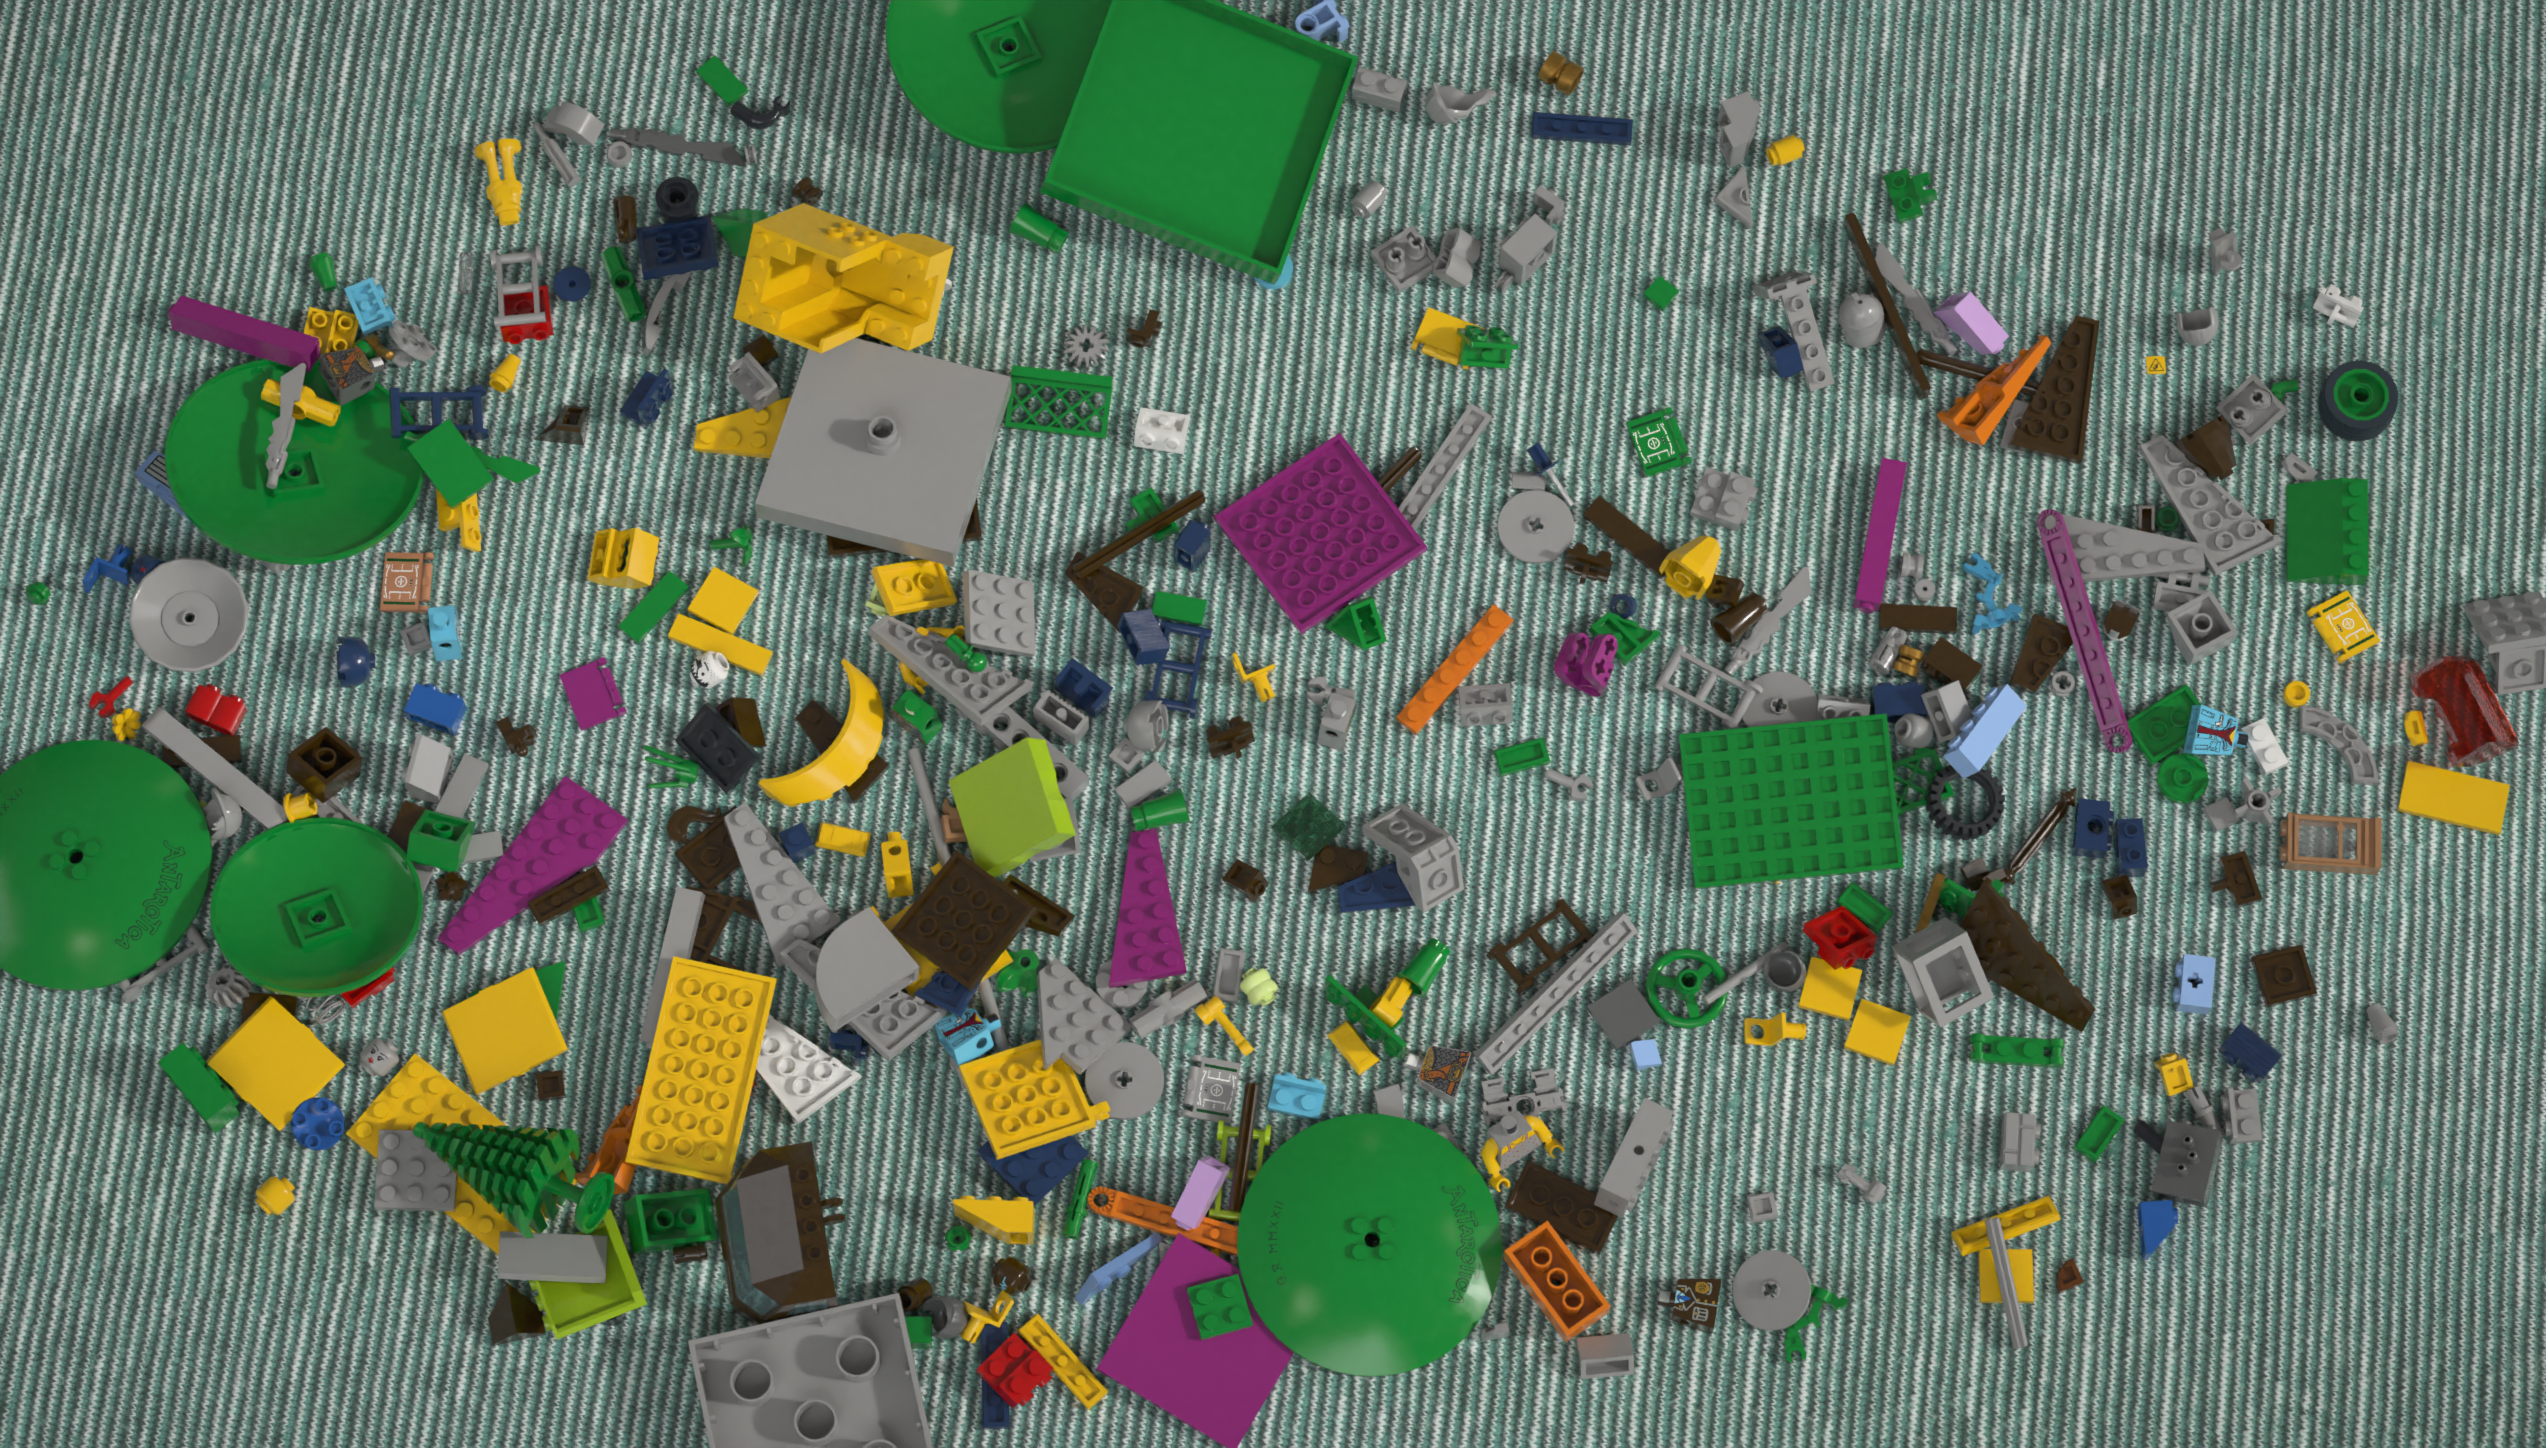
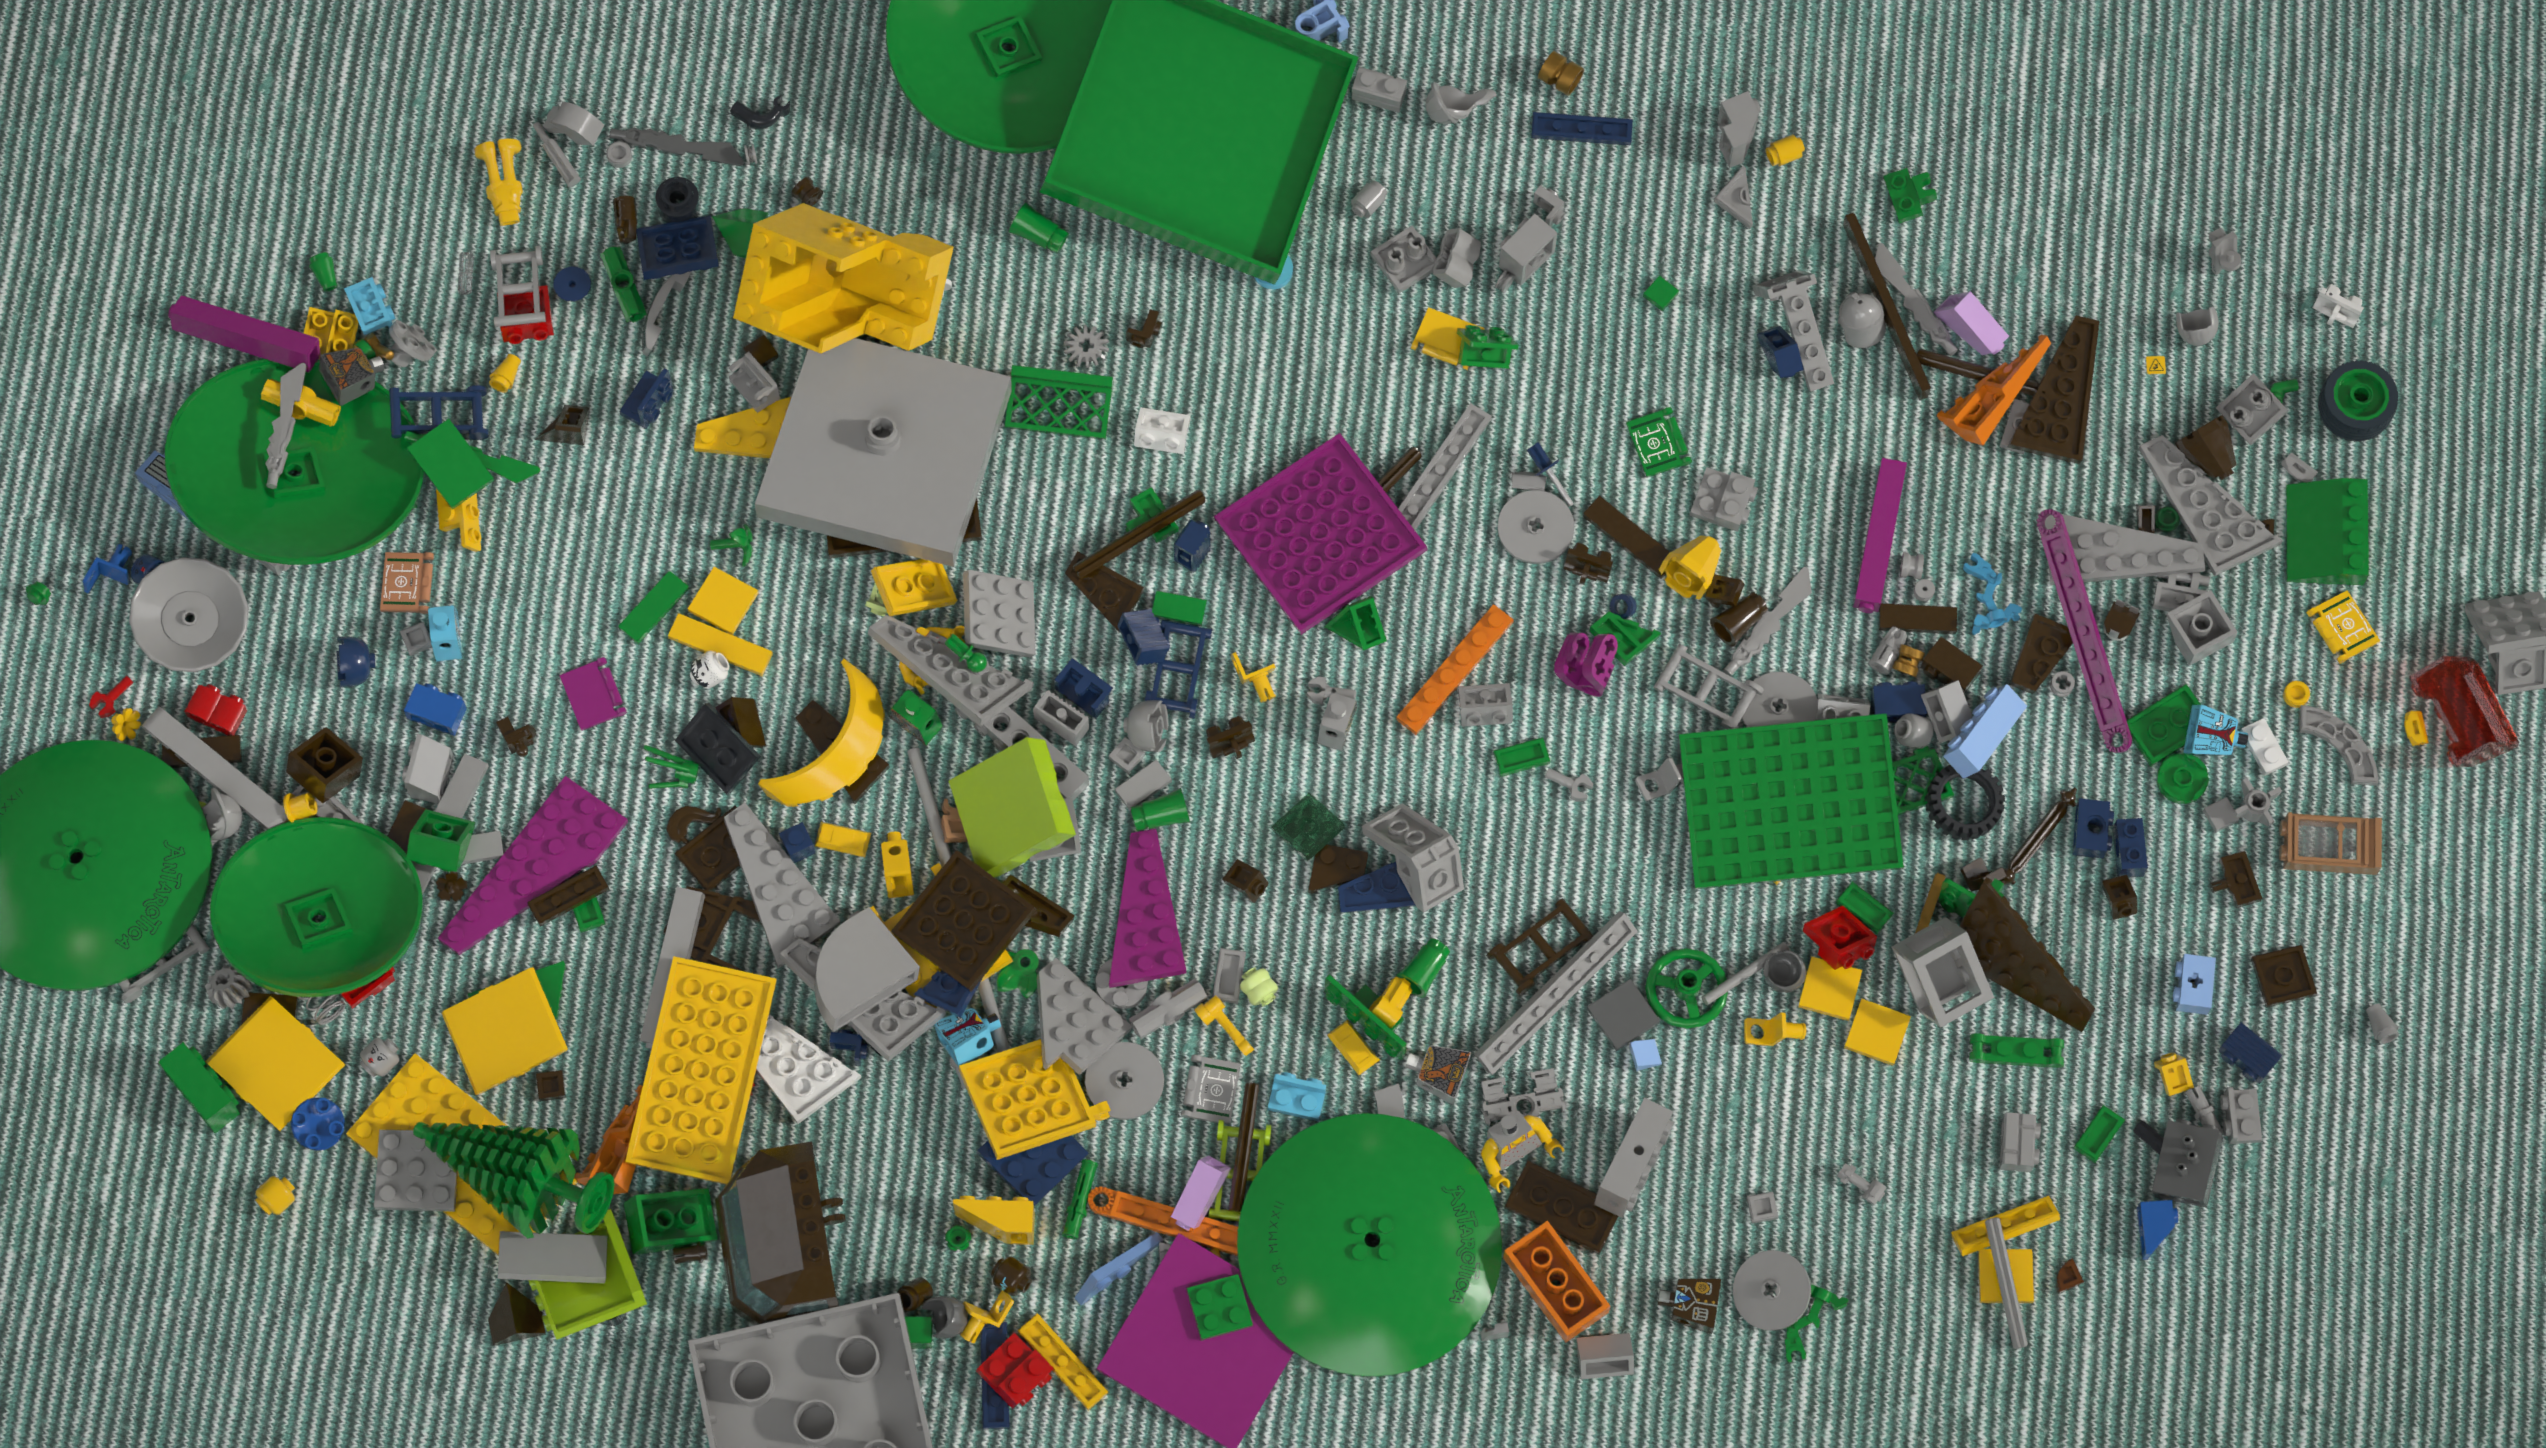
yellow piece [587,527,659,589] -> none
green tile [696,55,748,108] -> none
yellow tile [2397,761,2510,835] -> none

